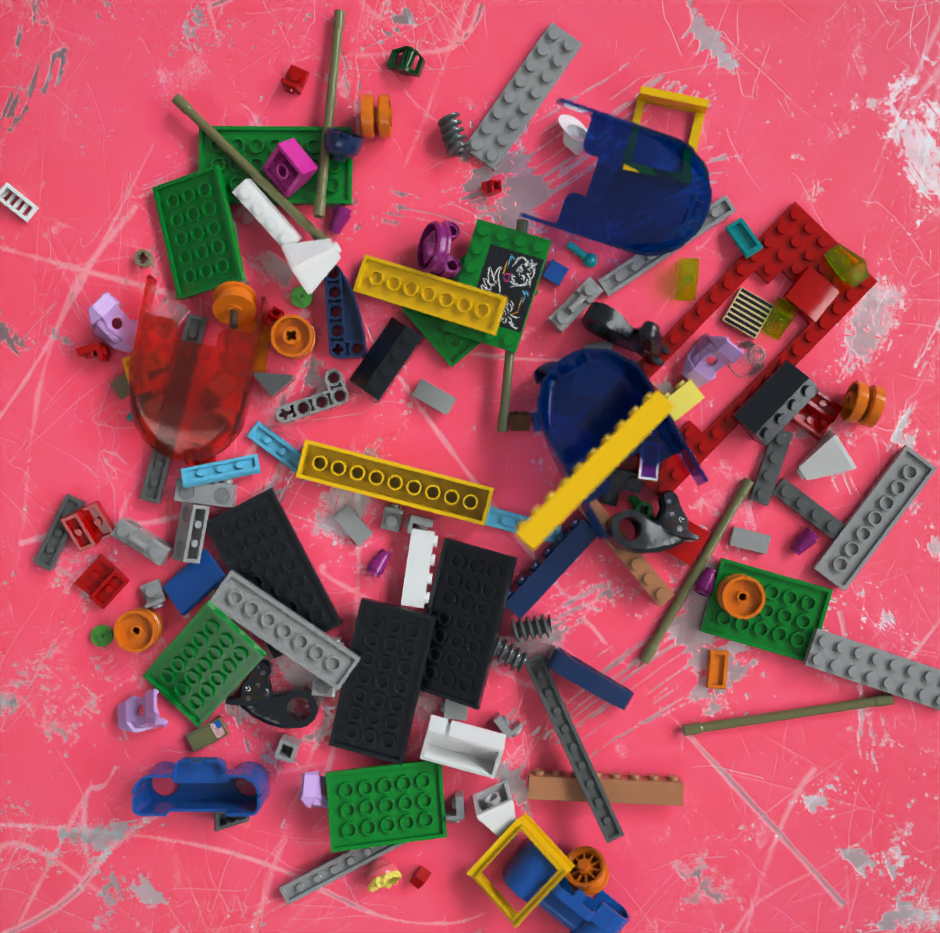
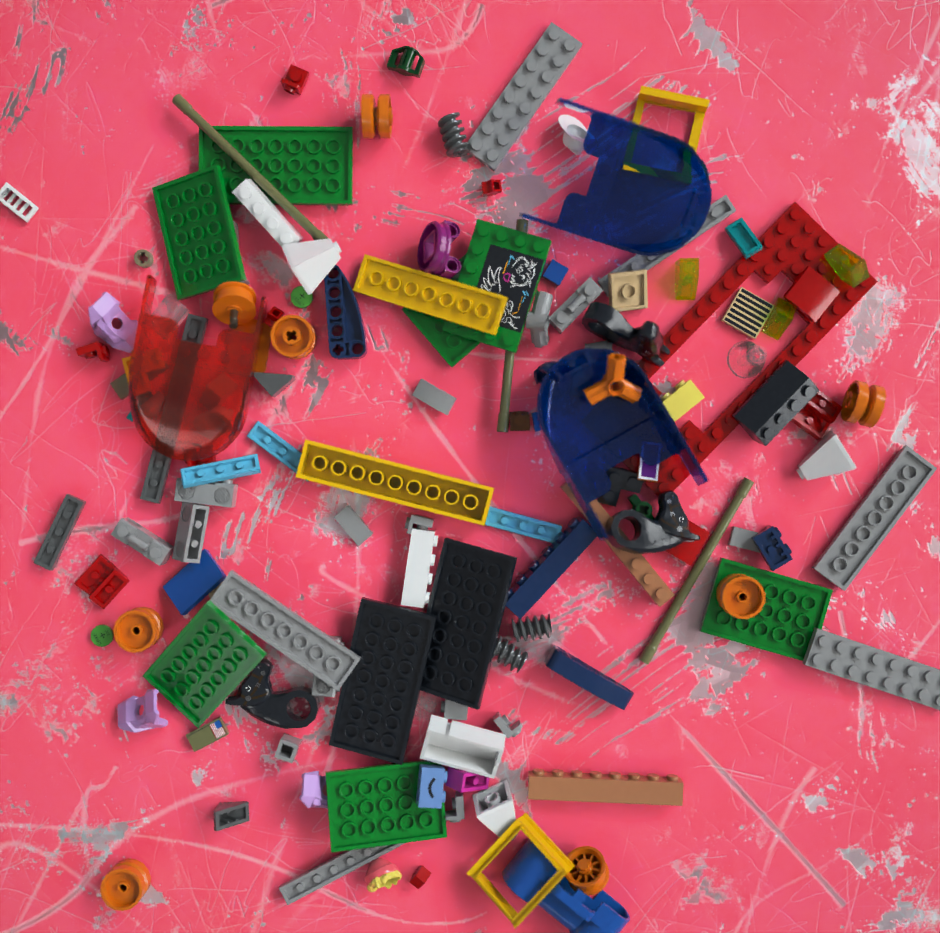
red slope [60,500,115,552] -> none
blue piece [132,757,270,816] -> none
light grey bracket [140,578,168,610] -> none
black plate [206,488,343,659] -> none
dark pink slope [262,138,318,199] -> none
light grey beam [275,369,350,423] -> none
olive piece [313,9,346,219] -> none
dark blue cylinder [324,127,363,162] -> none
magenta cone [329,204,352,235] -> none
black slope [350,317,424,402] -> none
magenta cone [366,549,391,578] -> none
light grey bracket [381,503,404,532] -> none
yellow brick [514,390,675,552] -> none
dark grey plate [524,653,624,843] -> none
teal bar [565,240,598,268] -> none
lavender piece [681,333,744,388] -> none
olive piece [682,693,894,736] -> none
magenta cone [694,567,717,597] -> none
orange tile [705,649,729,689] -> none
dark grey plate [748,430,793,506] -> none
dark grey plate [772,478,845,540] -> none
magenta cone [791,527,819,556] -> none
none -> orange wheel [100,859,151,911]
none -> medium blue brick [416,764,447,809]
none -> dark pink slope [445,766,489,793]
none -> light grey piece [526,291,553,348]
none -> orange piece [583,353,642,405]
none -> tan tile [608,269,648,312]
none -> dark blue bracket [751,525,793,571]

